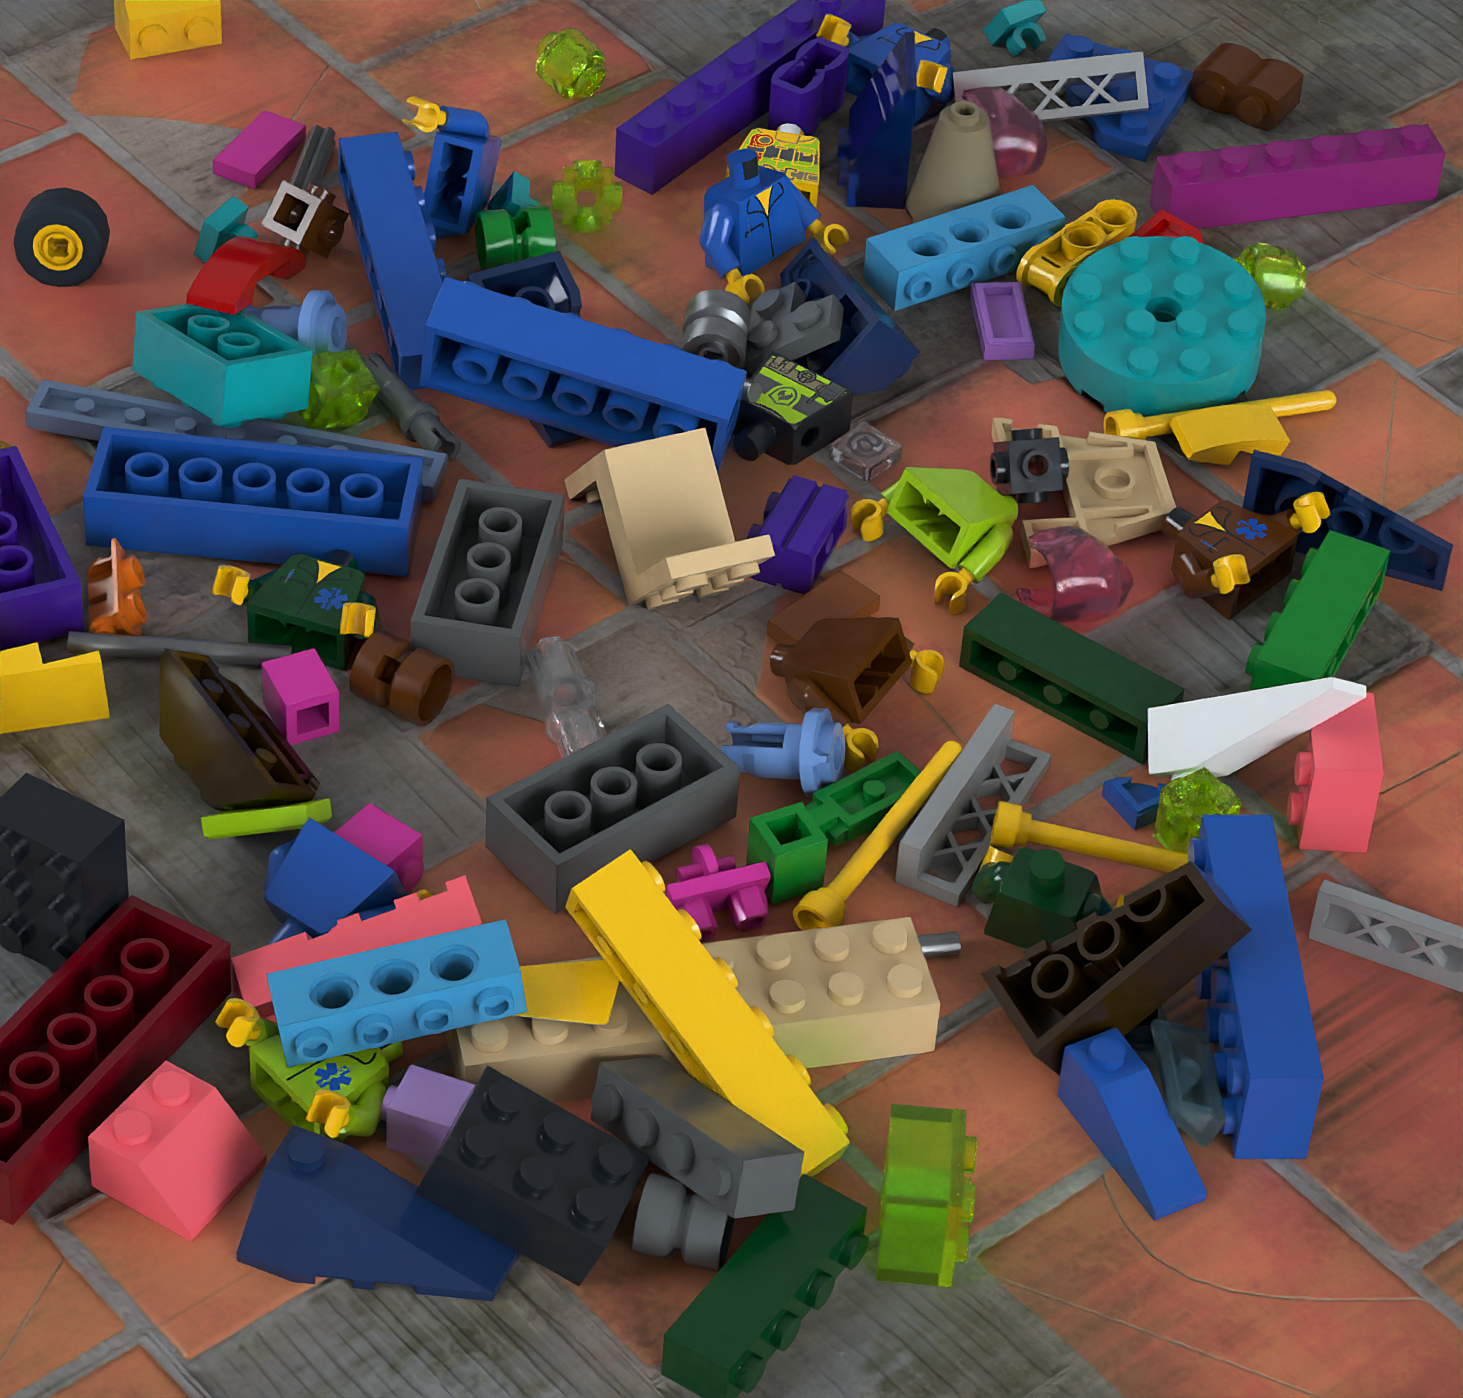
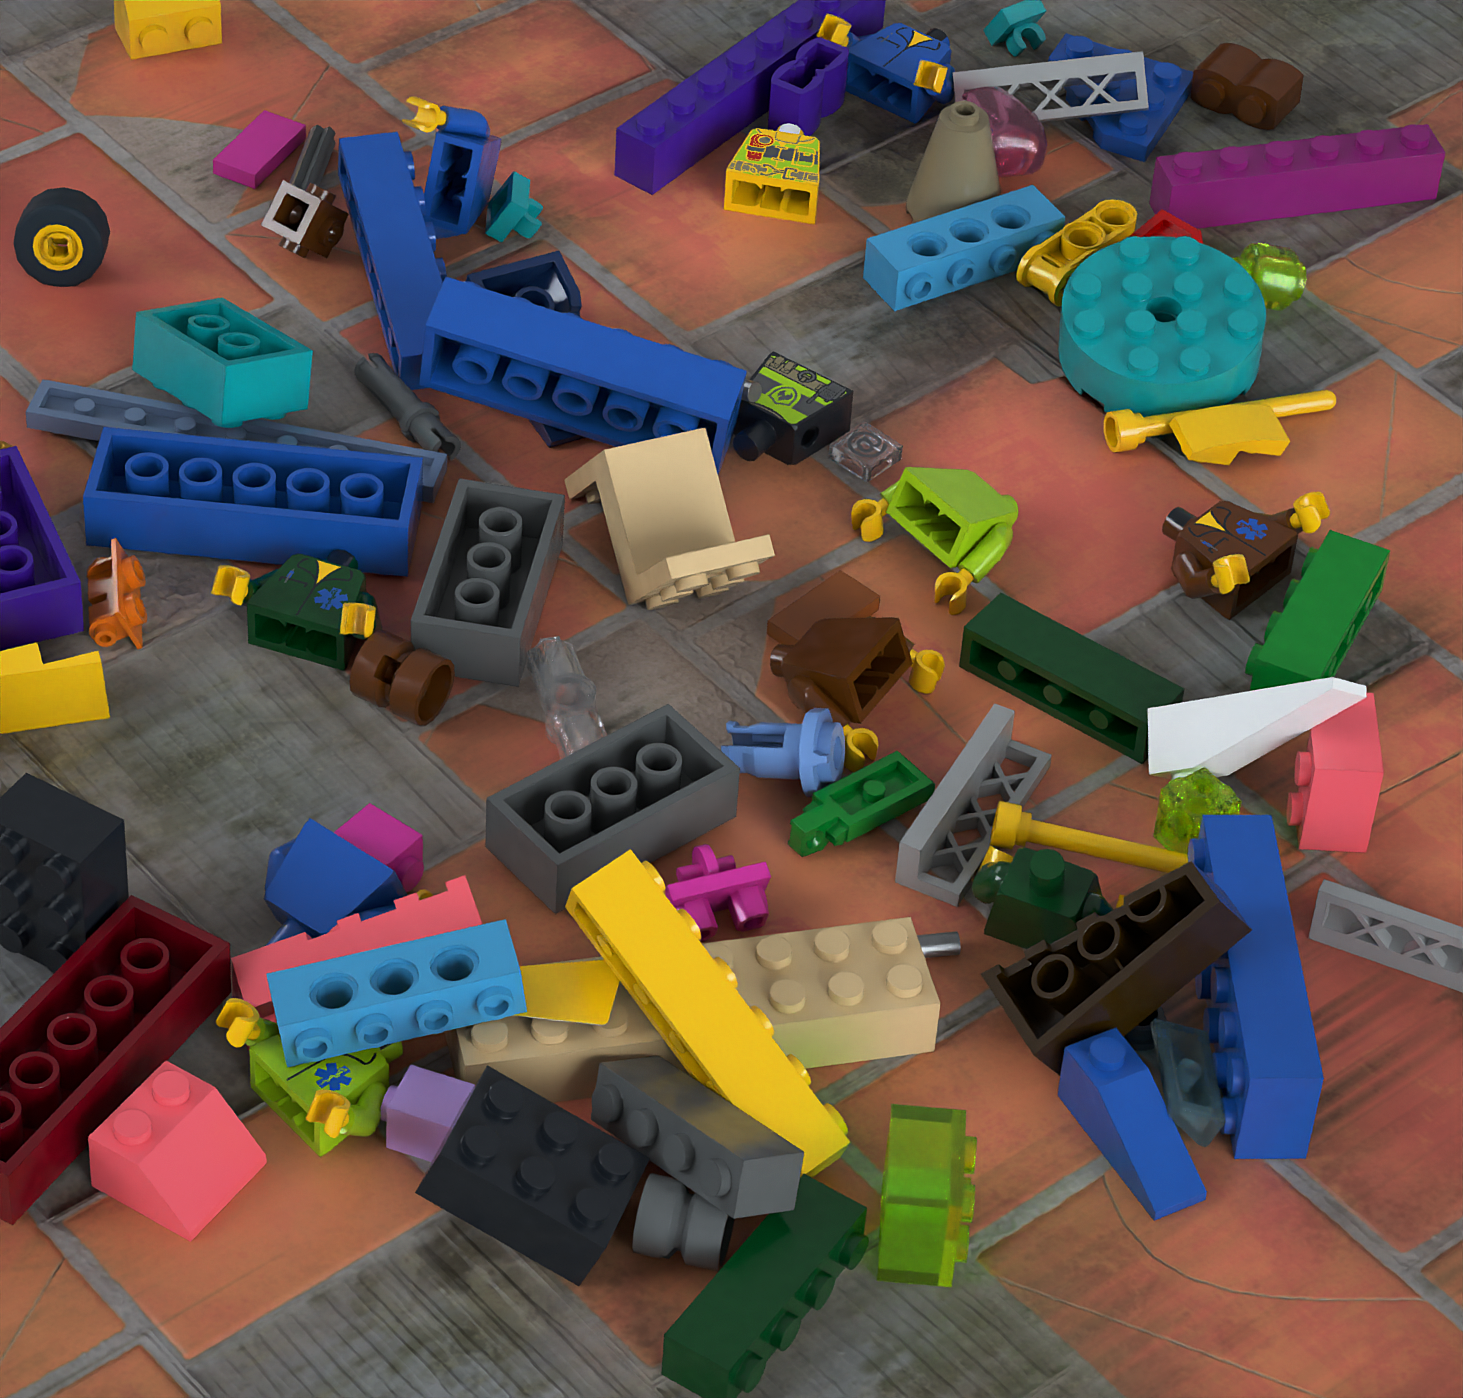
flat silver bar [67,631,292,666] -> none
dark brown wedge [159,648,320,811] -> none
red slope [186,236,306,315] -> none
teal tile [194,196,258,263] -> none
lime tile [201,798,333,840] -> none
dark blue wedge [236,1125,519,1301] -> none
medium blue piece [244,290,348,373] -> none
dark pink brick [262,648,339,745] -> none
clear neon green brick [298,349,380,430] -> none
green wheel [475,205,556,271] -> none
clear neon green head [536,28,606,99] -> none
clear neon green brick [552,160,622,233] -> none
flat silver wheel [680,289,750,369] -> none
blue torso [699,149,849,304] -> none
dark grey plate [745,282,844,376] -> none
dark purple brick [746,475,849,595] -> none
green brick [746,802,828,905] -> none
dark blue wedge [780,237,920,395] -> none
yellow piece [793,740,963,931] -> none
clear blue slope [837,32,917,209] -> none
medium lavender tile [970,282,1035,360] -> none
black brick [990,428,1069,504] -> none
tan wing [991,417,1176,568] -> none
clear pink piece [1016,526,1134,623] -> none
blue tile [1102,777,1182,831] -> none
dark blue wedge [1243,450,1453,591] -> none

